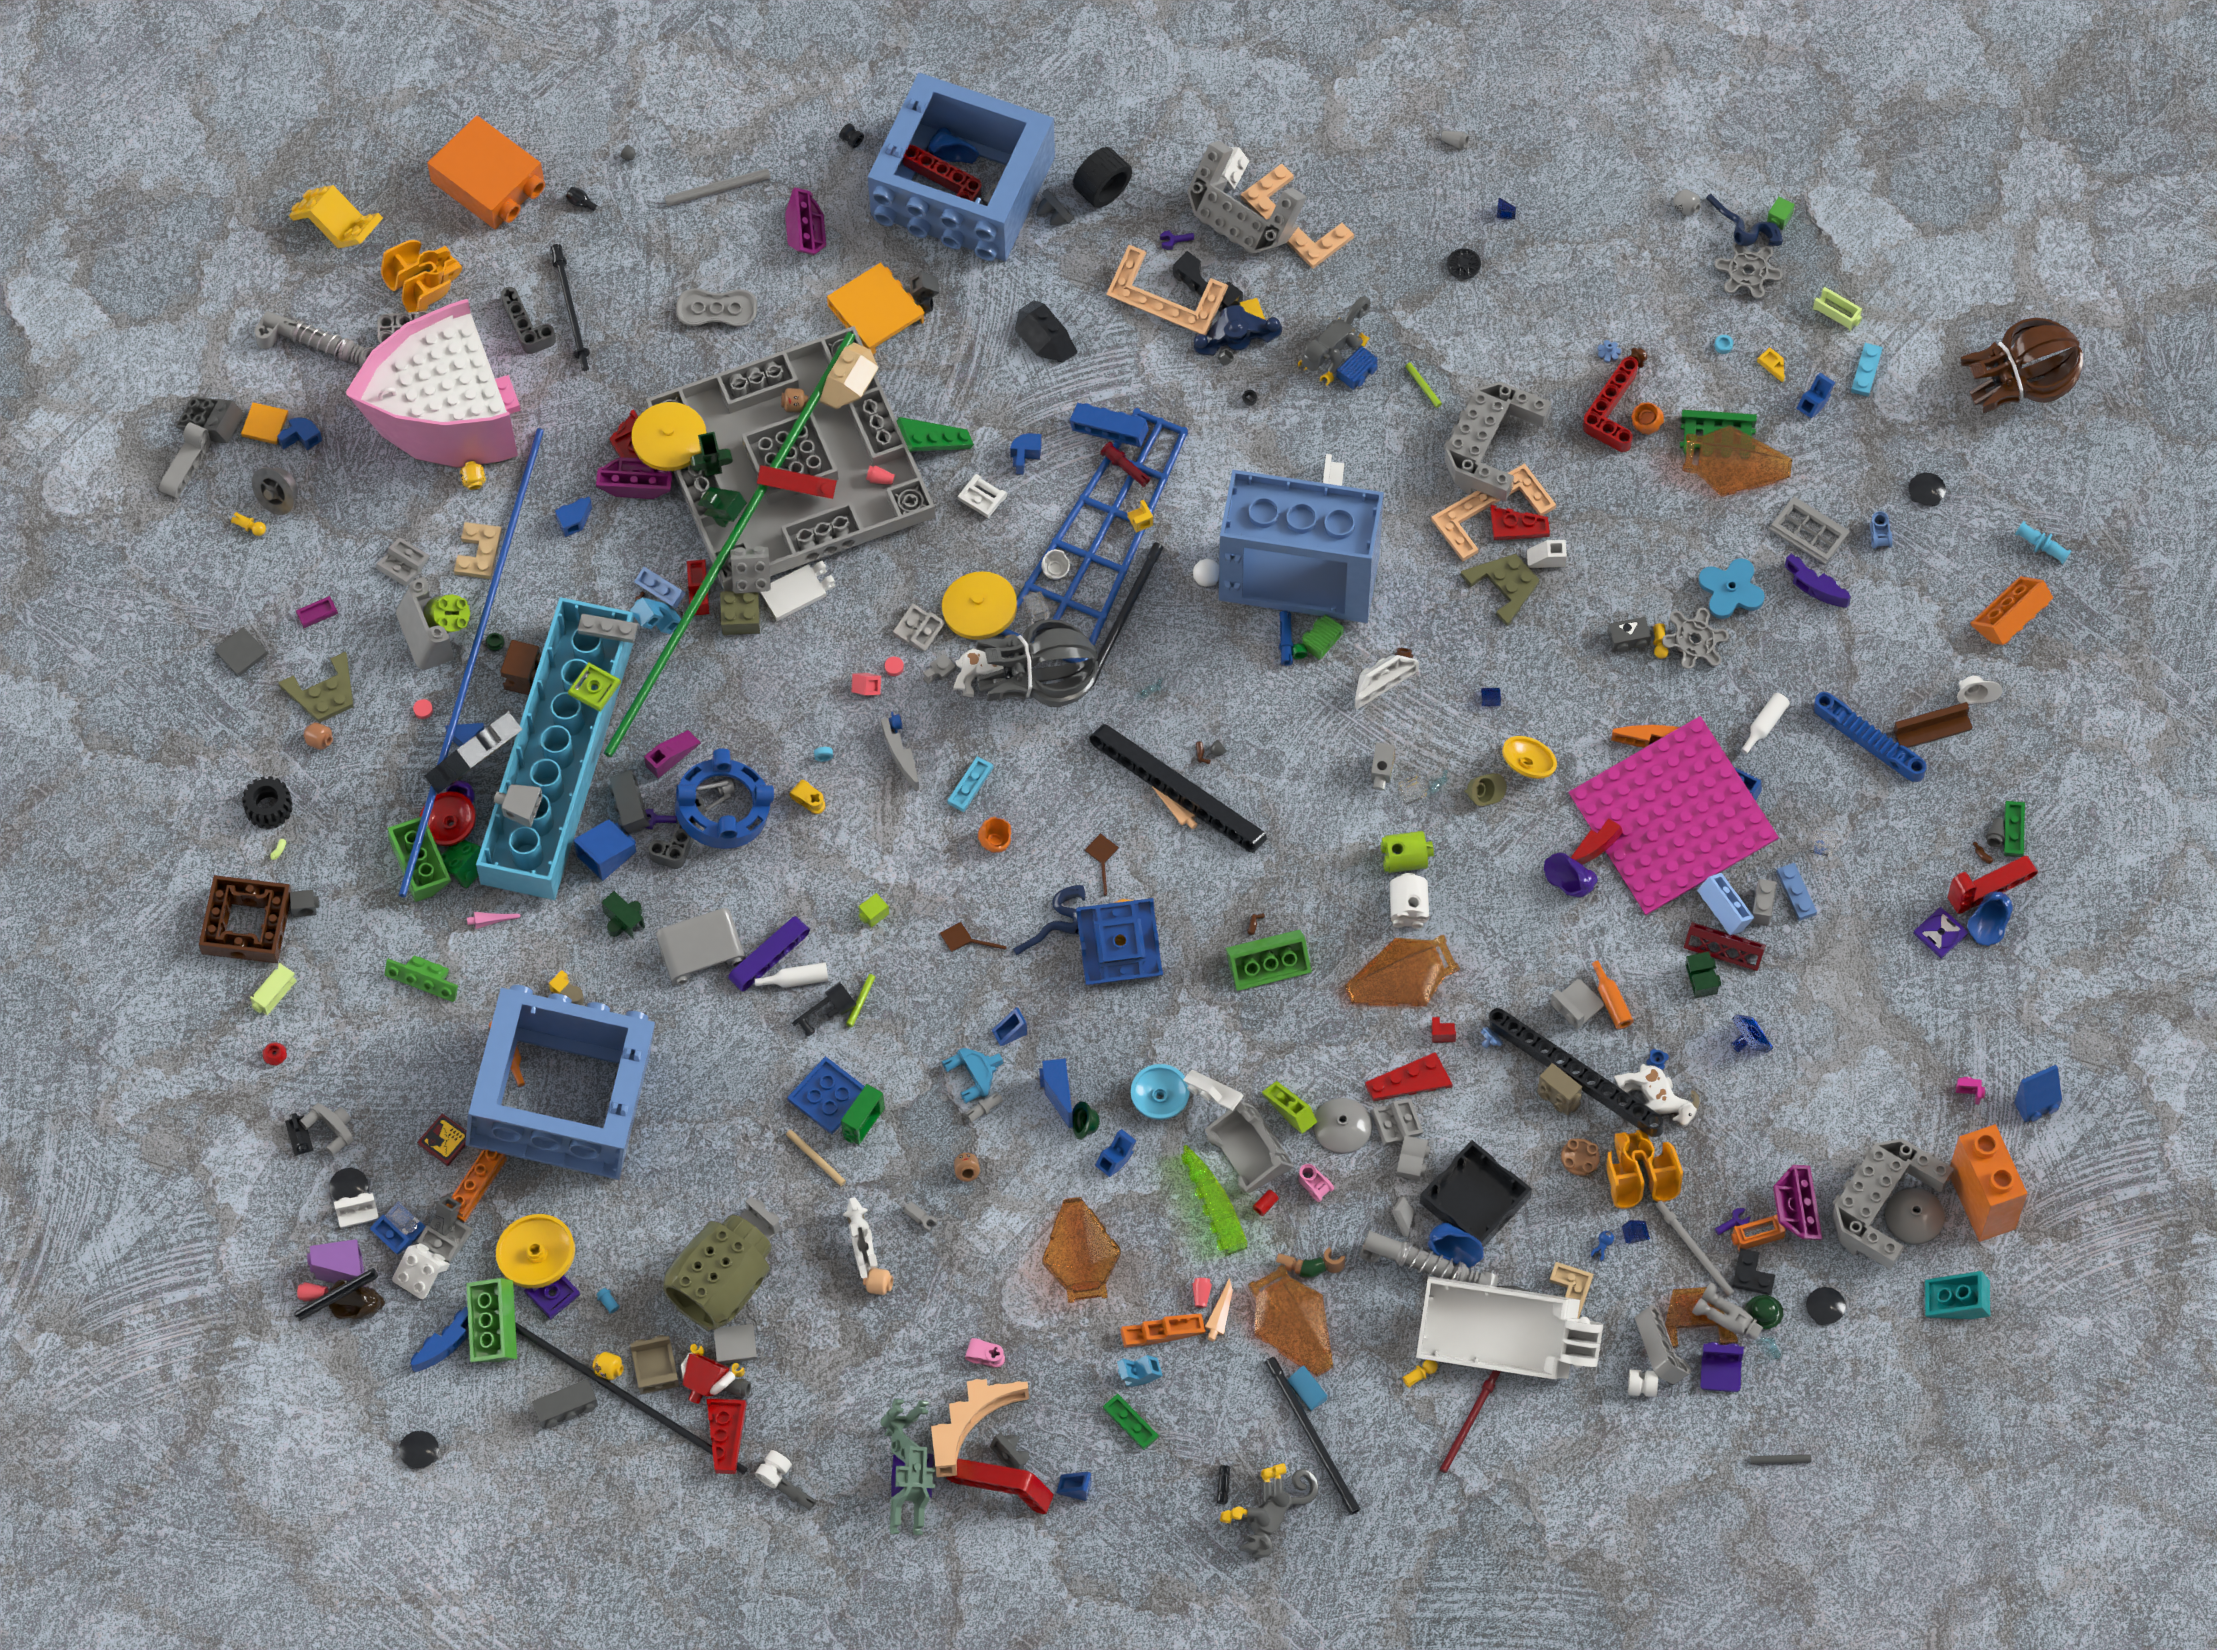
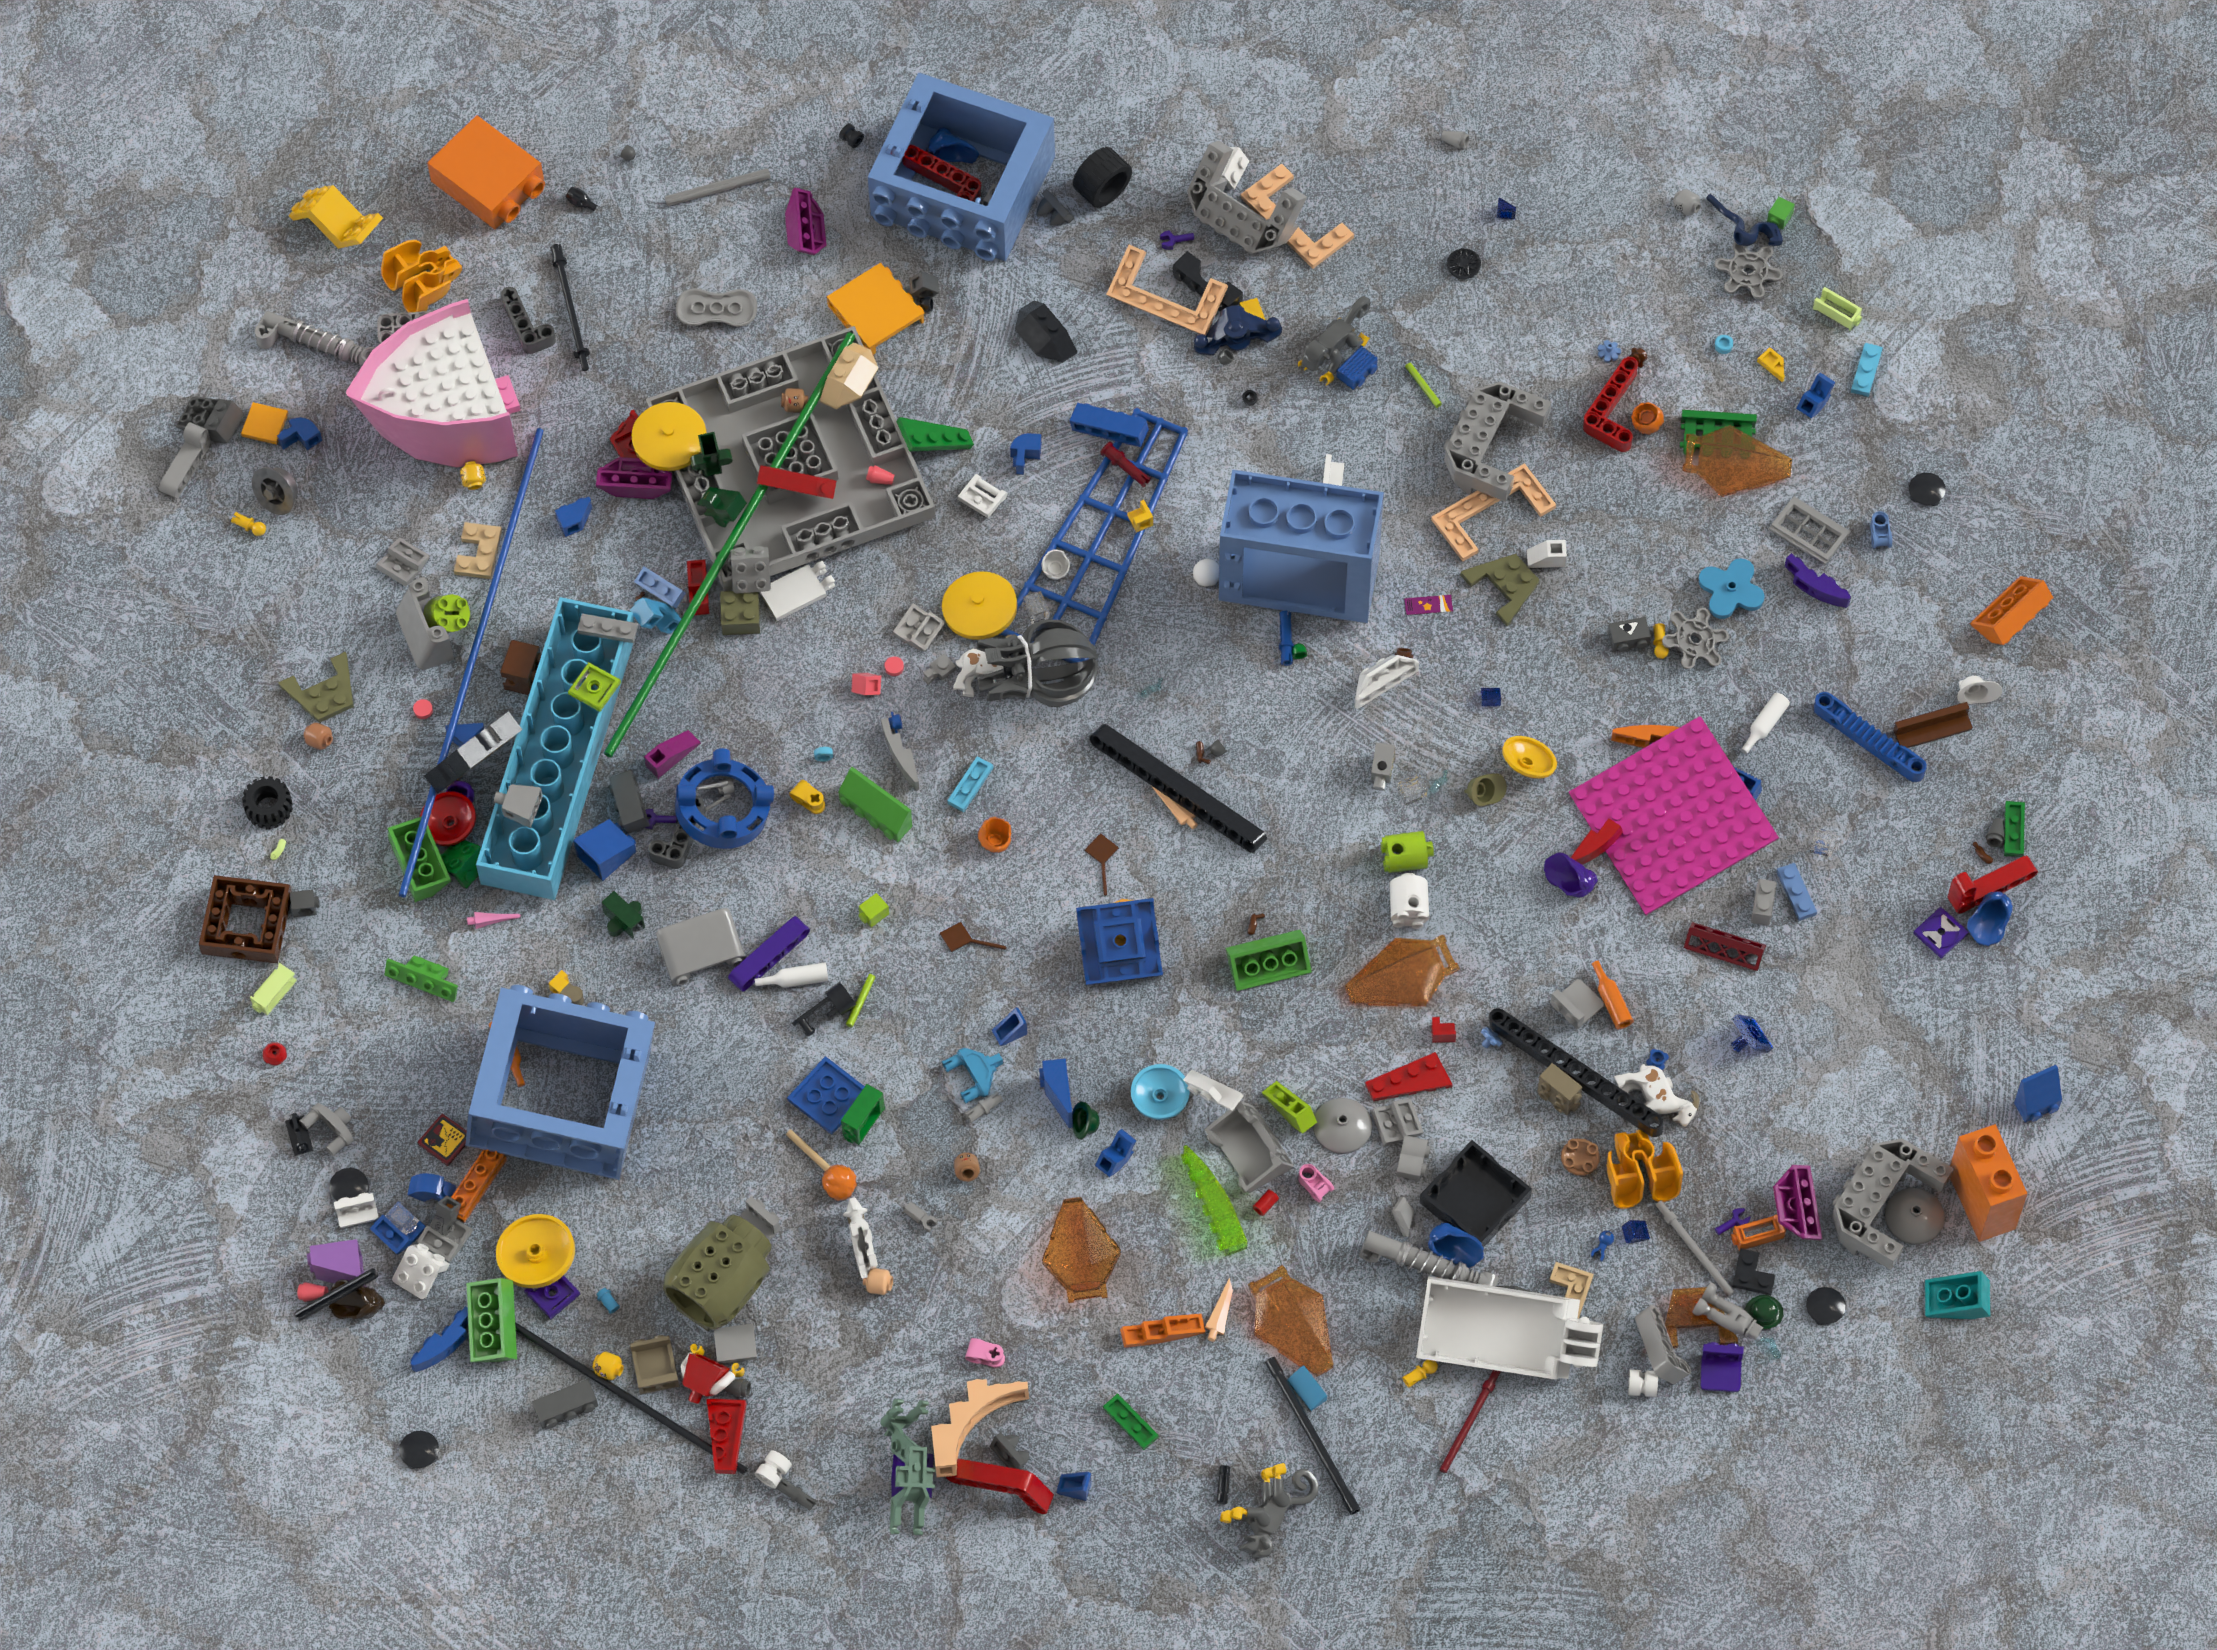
dark grey tile [214,627,268,677] -> none
magenta tile [296,596,338,628] -> none
dark green plate [486,633,505,651] -> none
dark blue animal [1013,885,1086,955] -> none
black piece [1089,542,1164,686] -> none
dark azure brick [1117,1355,1163,1387] -> none
coral cone [1192,1278,1212,1308] -> none
medium nougat piece [1276,1247,1345,1278] -> none
bright green brick [1302,614,1344,660] -> none
red wing [1490,504,1550,541] -> none
dark green piece [1685,951,1721,999] -> none
light blue brick [1697,873,1754,935] -> none
dark grey bar [1750,1454,1812,1464] -> none
dark pink bracket [1956,1077,1985,1105] -> none
reddish brown piece [1961,317,2083,413] -> none
medium azure piece [2015,521,2071,565] -> none
none -> blue brick [407,1173,456,1202]
none -> orange hair [822,1164,857,1201]
none -> bright green slope [838,767,913,842]
none -> magenta sticker [1404,595,1453,615]

